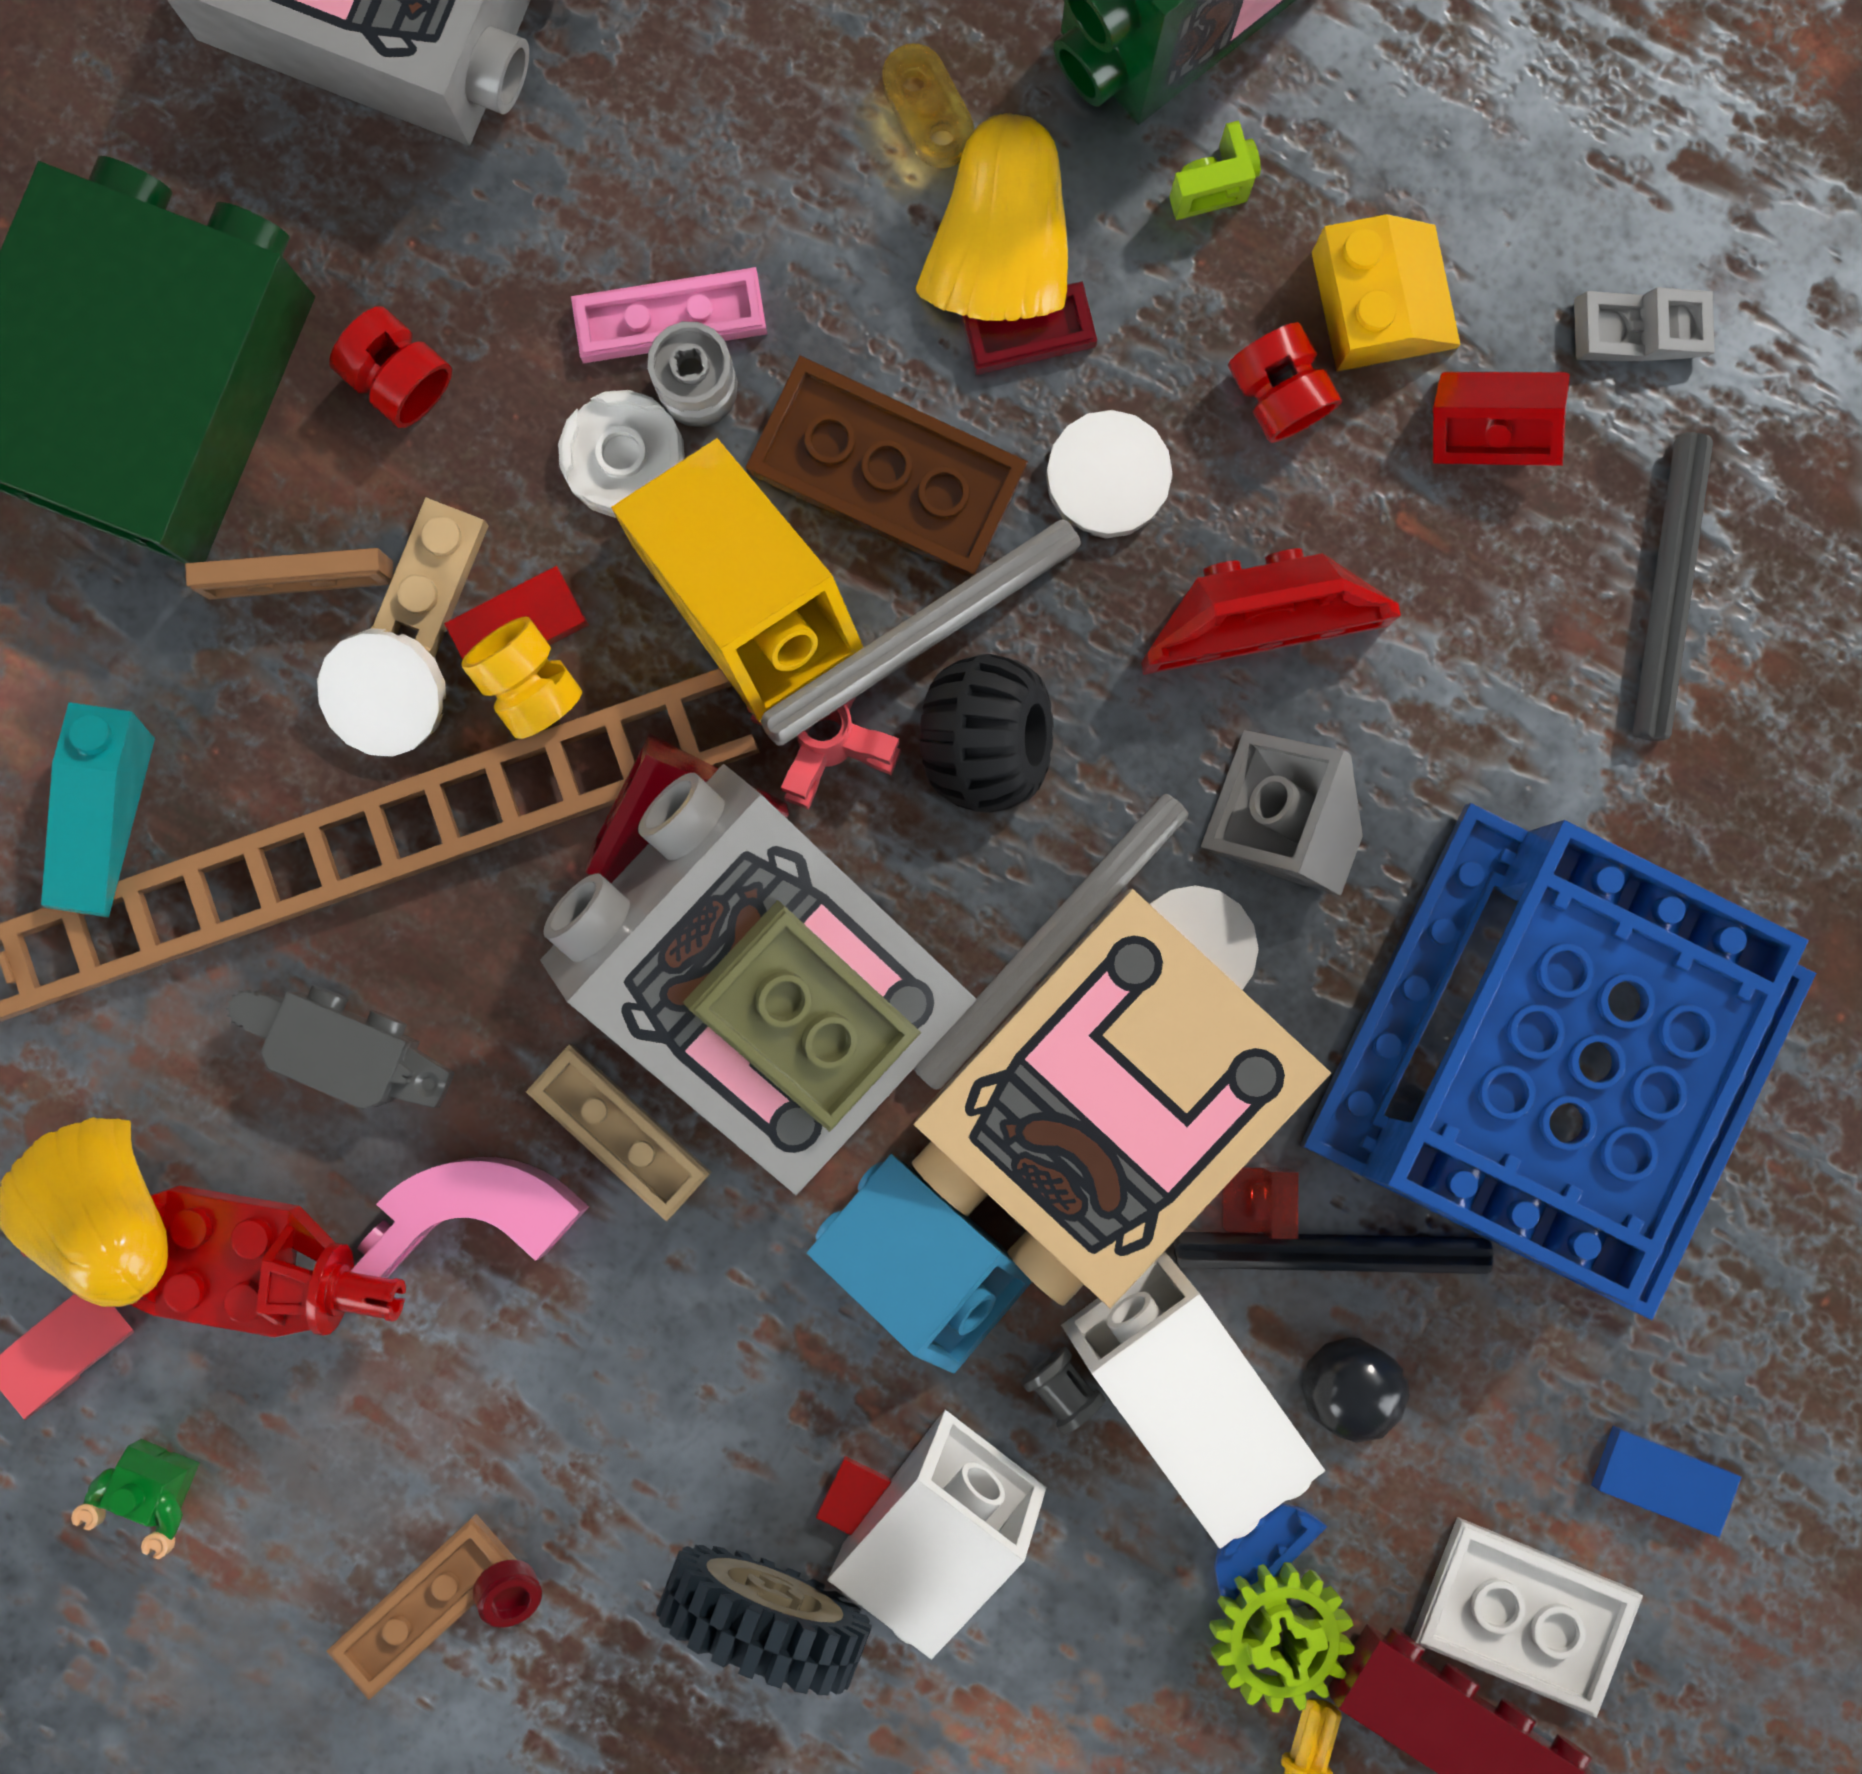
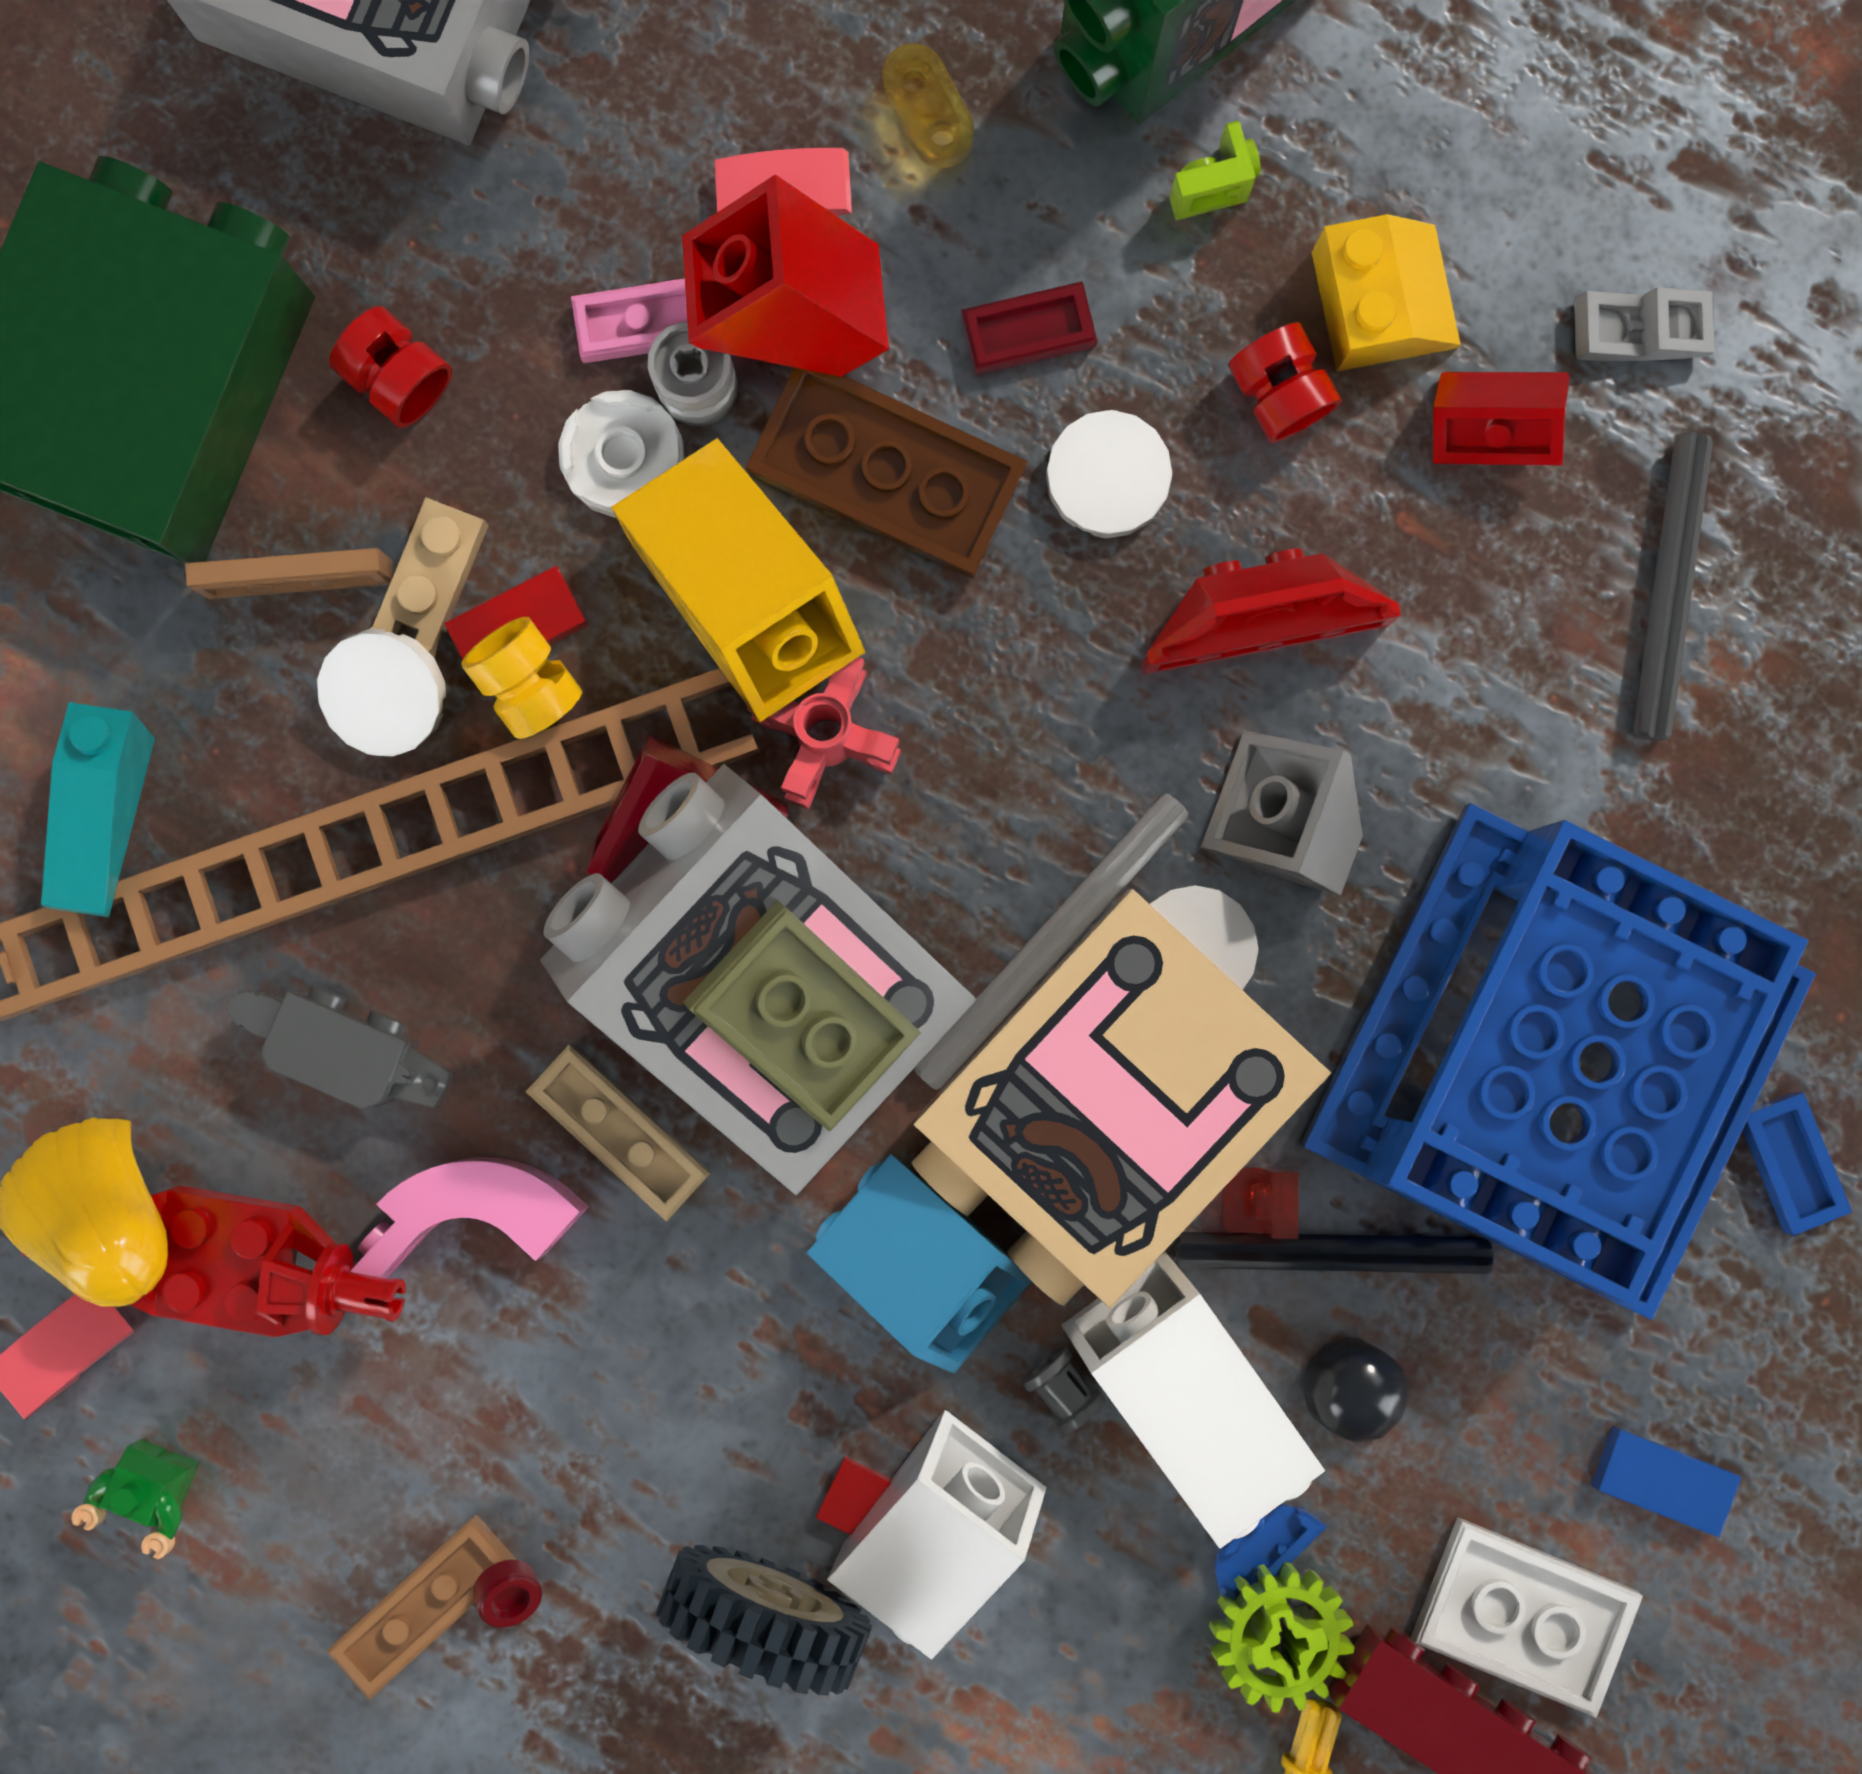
light grey axle [760,520,1081,745] -> none
yellow hair [915,113,1068,321] -> none
black wheel [920,654,1054,813] -> none
none -> red slope [682,174,889,377]
none -> coral slope [714,148,852,216]
none -> blue tile [1742,1092,1852,1236]

